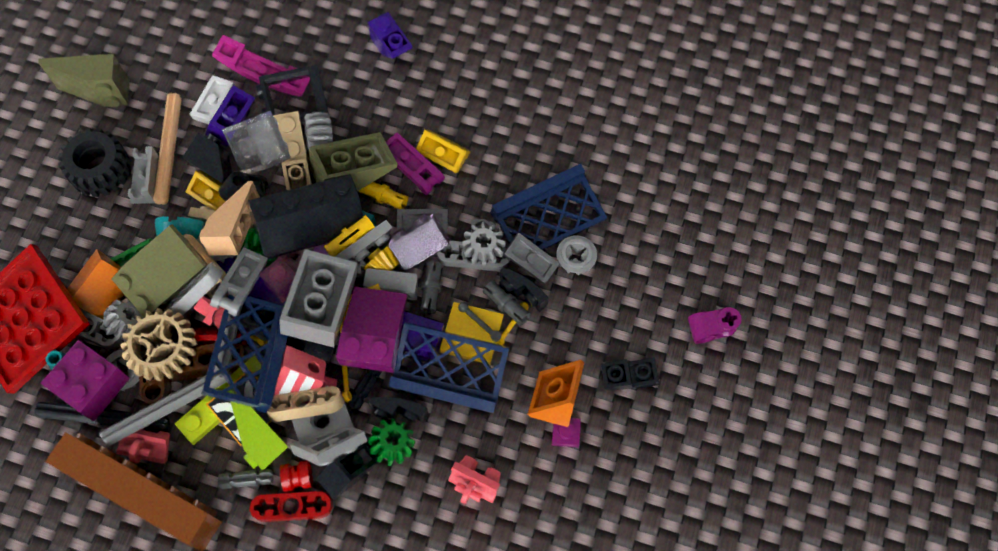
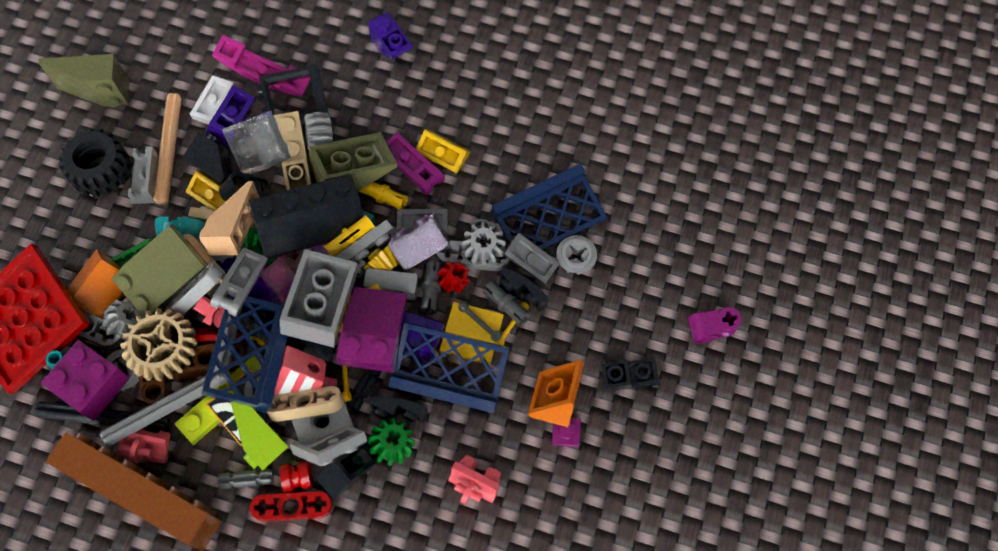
none -> red gear [437,261,471,294]

